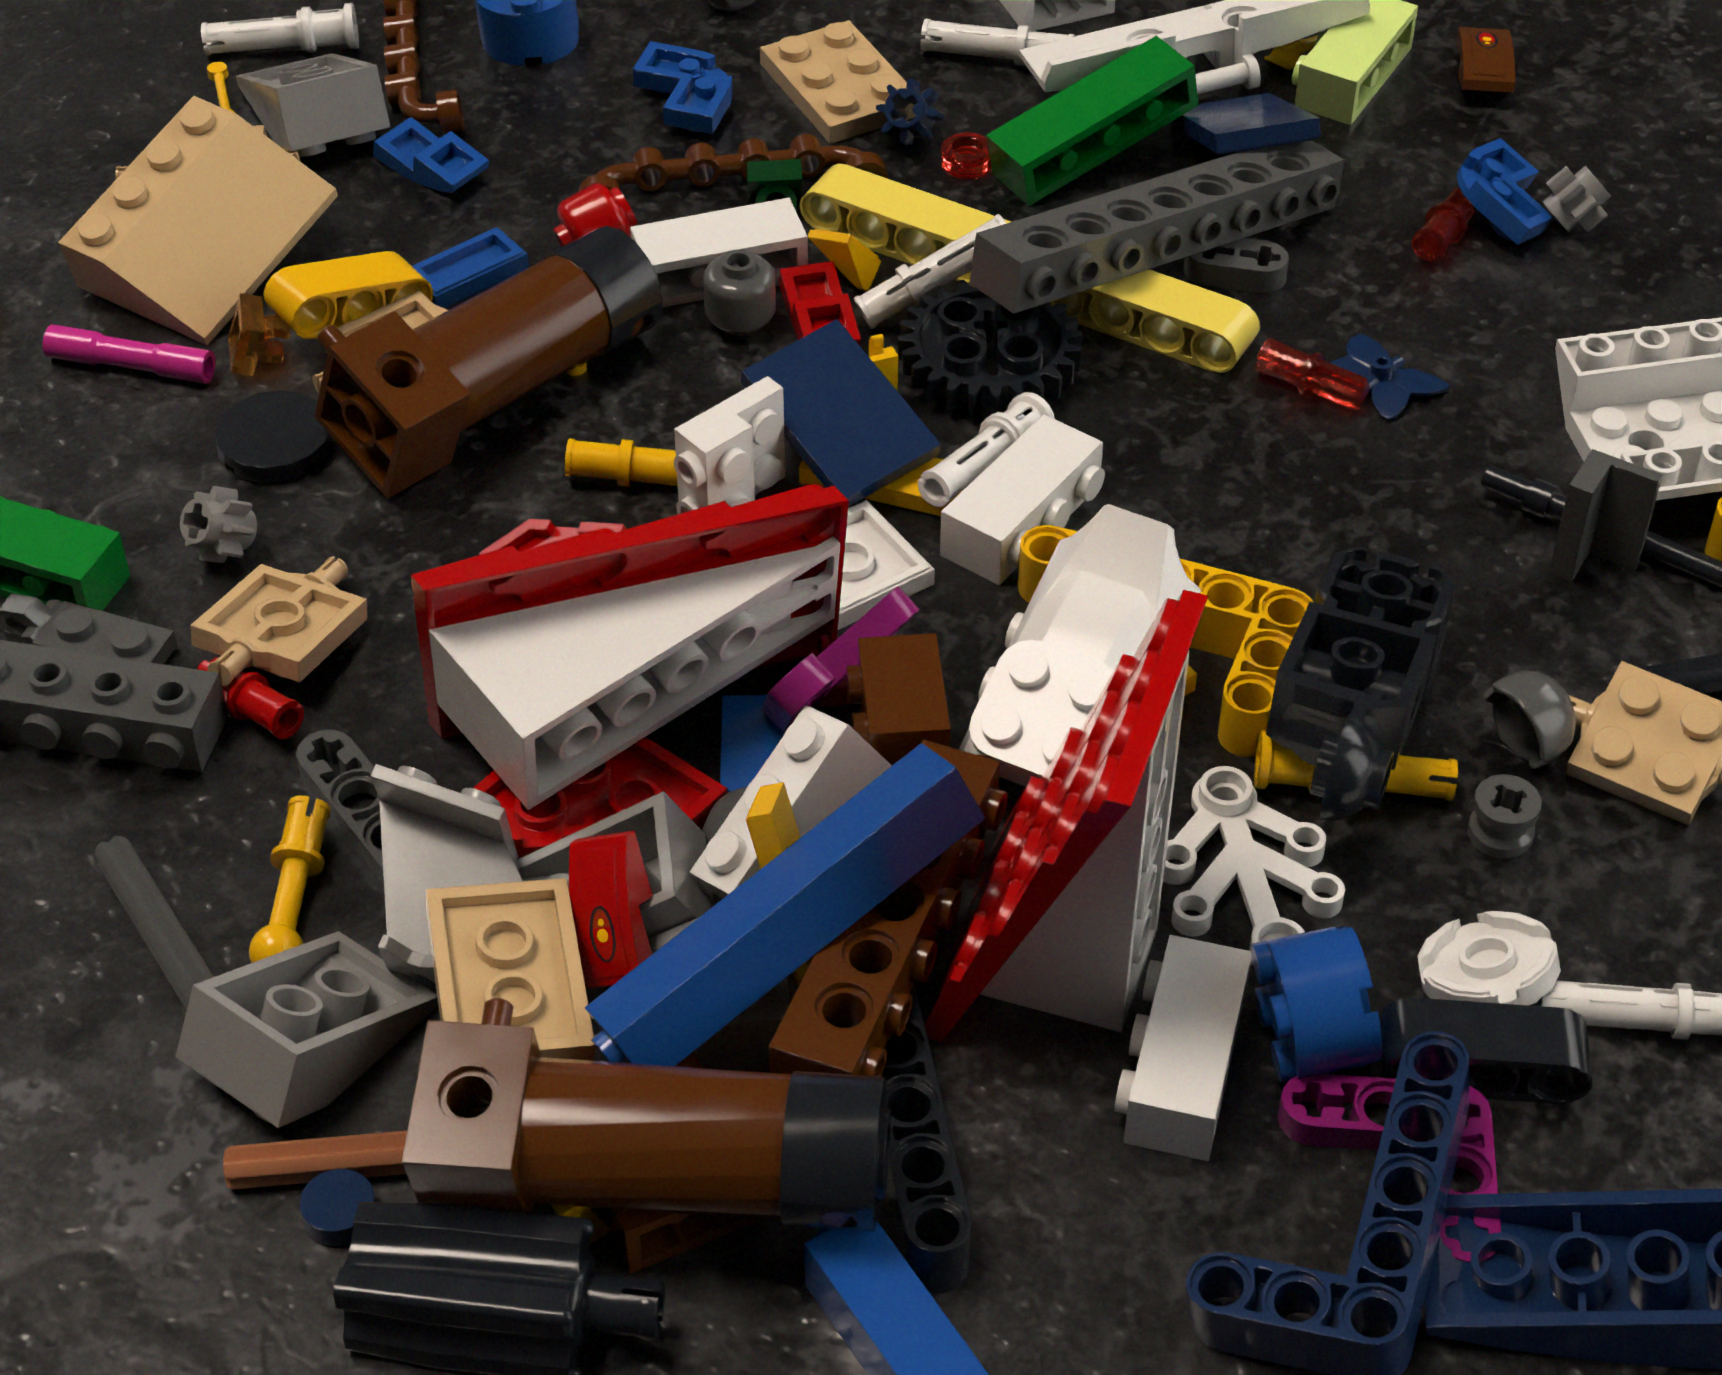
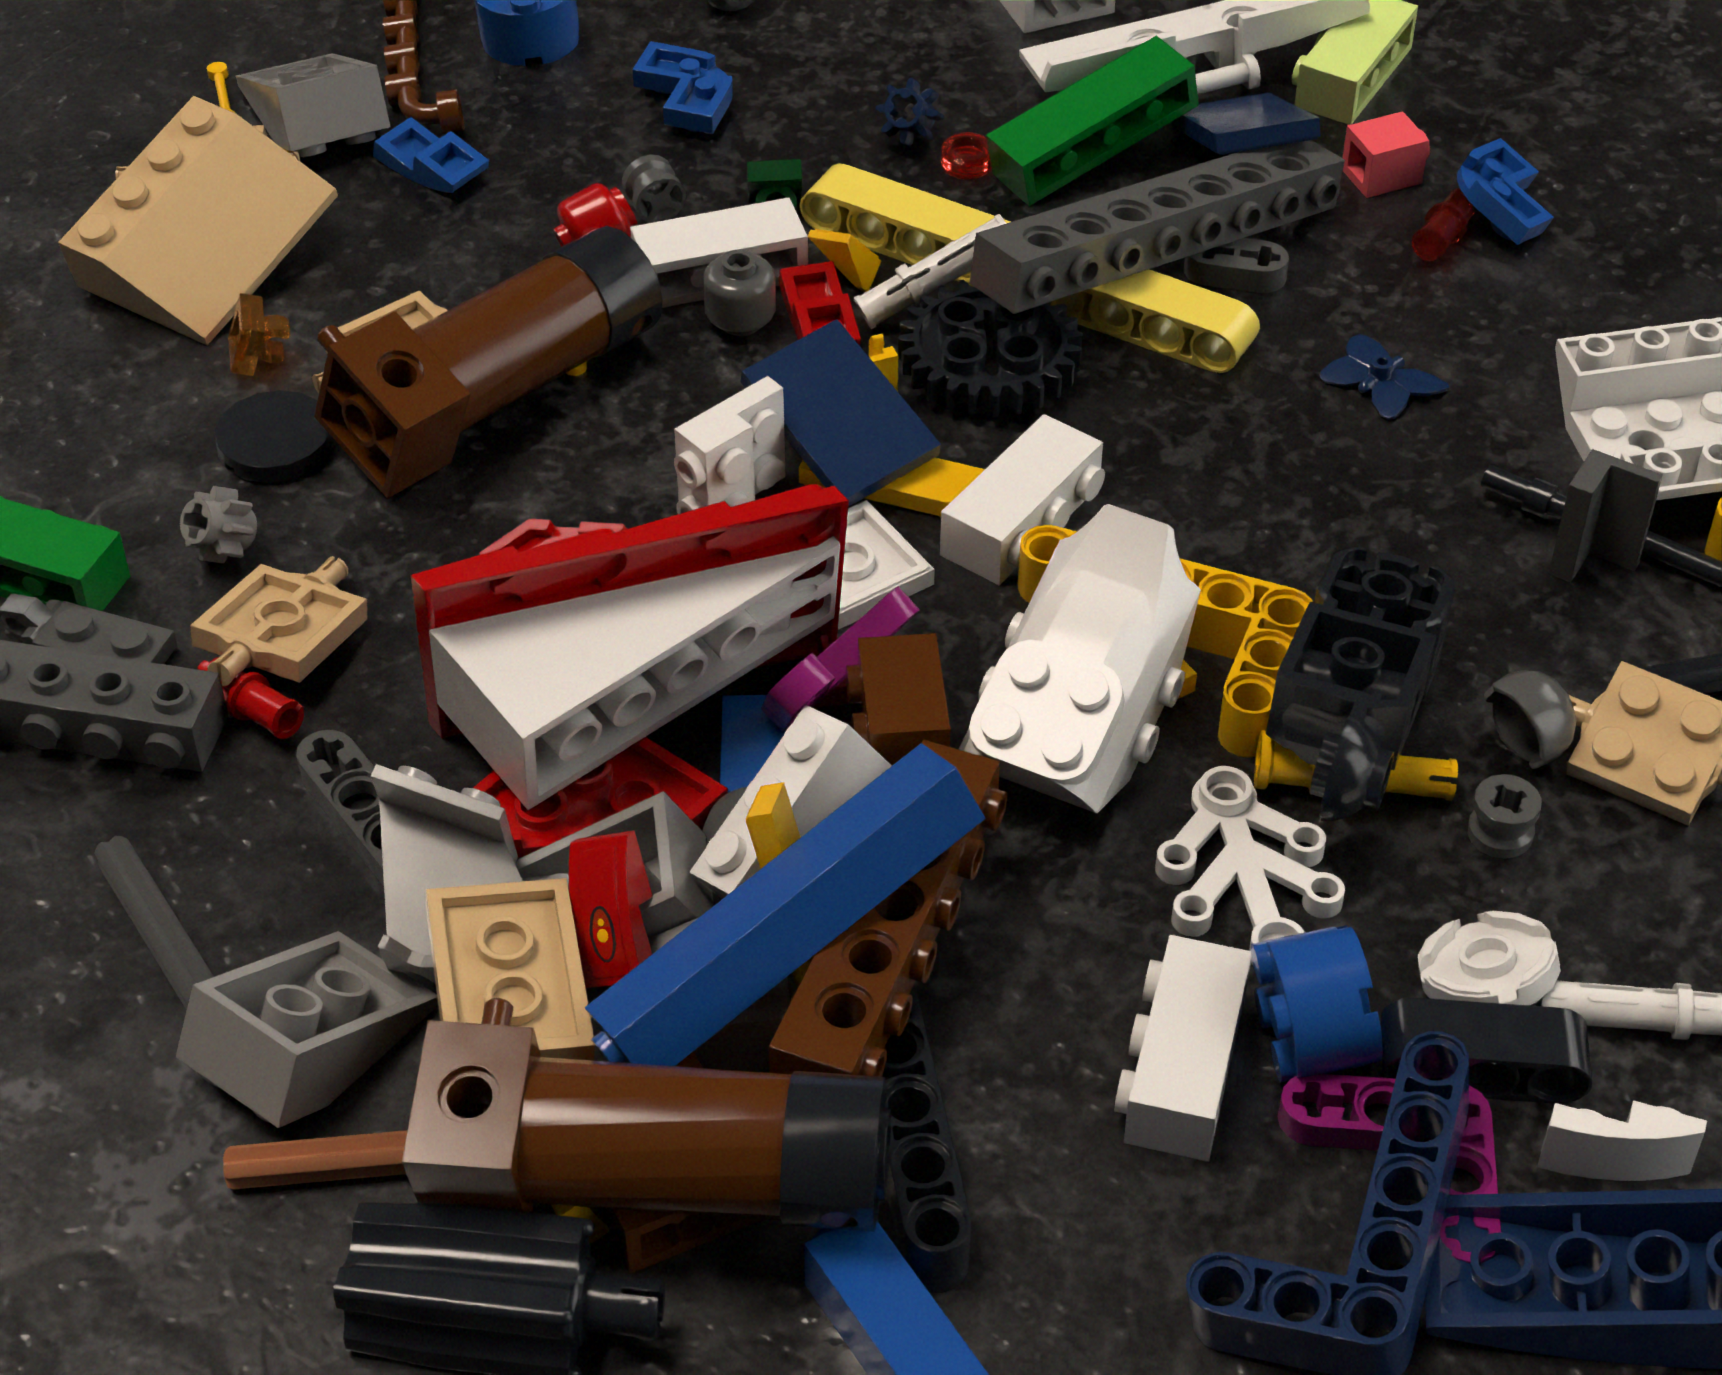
dark pink piece [43,324,216,384] -> none
white pin [201,3,359,56] -> none
yellow pin [249,796,331,963] -> none
yellow beam [264,251,433,339] -> none
dark blue tile [300,1169,376,1246] -> none
blue tile [412,227,529,308] -> none
yellow pin [565,438,678,488] -> none
reddish brown bar [578,134,888,192] -> none
tan plate [760,20,916,144] -> none
white pin [918,392,1055,507] -> none
white pin [920,19,1075,66] -> none
piece [924,590,1209,1042] -> none
clear red axle [1255,337,1370,409] -> none
yellow hand [1264,35,1318,70] -> none
reddish brown slope [1456,27,1515,93] -> none
light grey gear [1543,165,1612,232] -> none
none -> dark grey wheel [622,154,686,223]
none -> coral brick [1342,111,1430,198]
none -> white slope [1537,1100,1707,1181]

